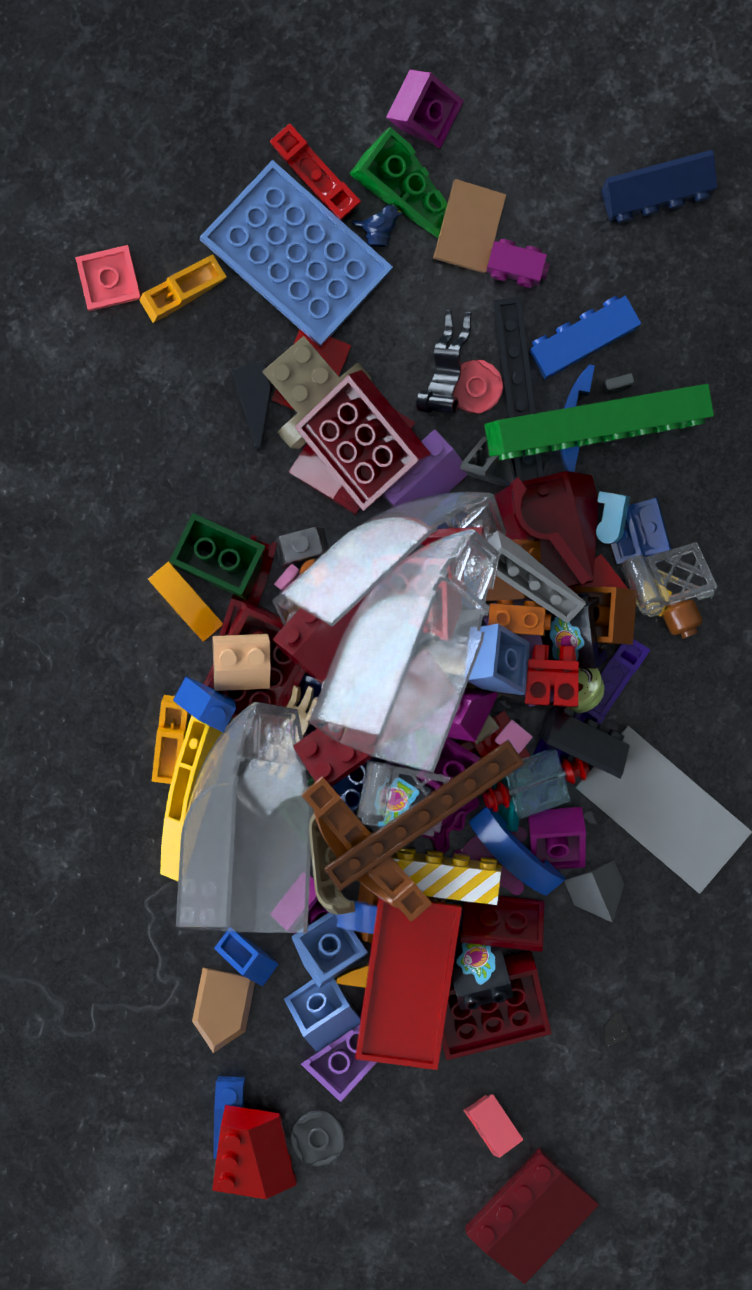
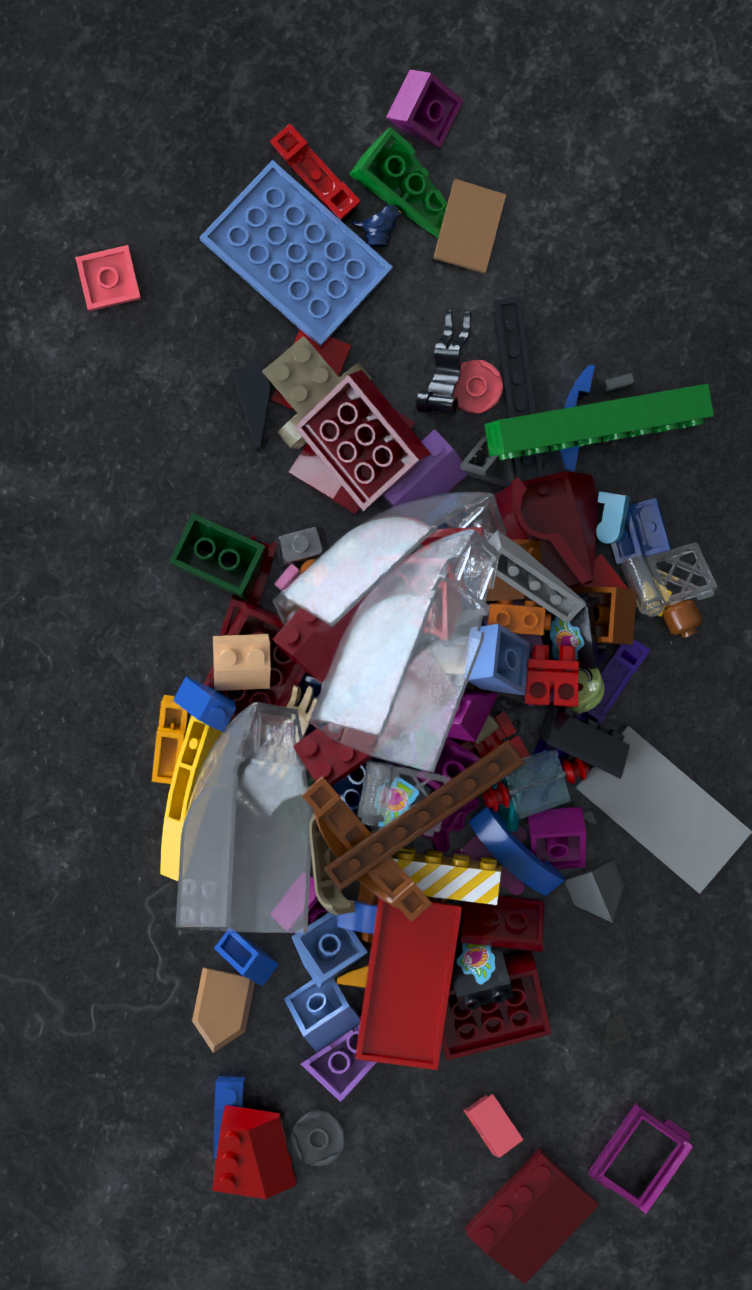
light orange slope [139,254,227,323] -> none
light orange slope [148,561,223,642] -> none
magenta brick [486,239,550,288] -> none
bright pink tile [494,719,533,754] -> none
blue brick [529,295,641,380] -> none
dark blue slope [601,149,717,223] -> none
none -> magenta piece [588,1103,693,1214]

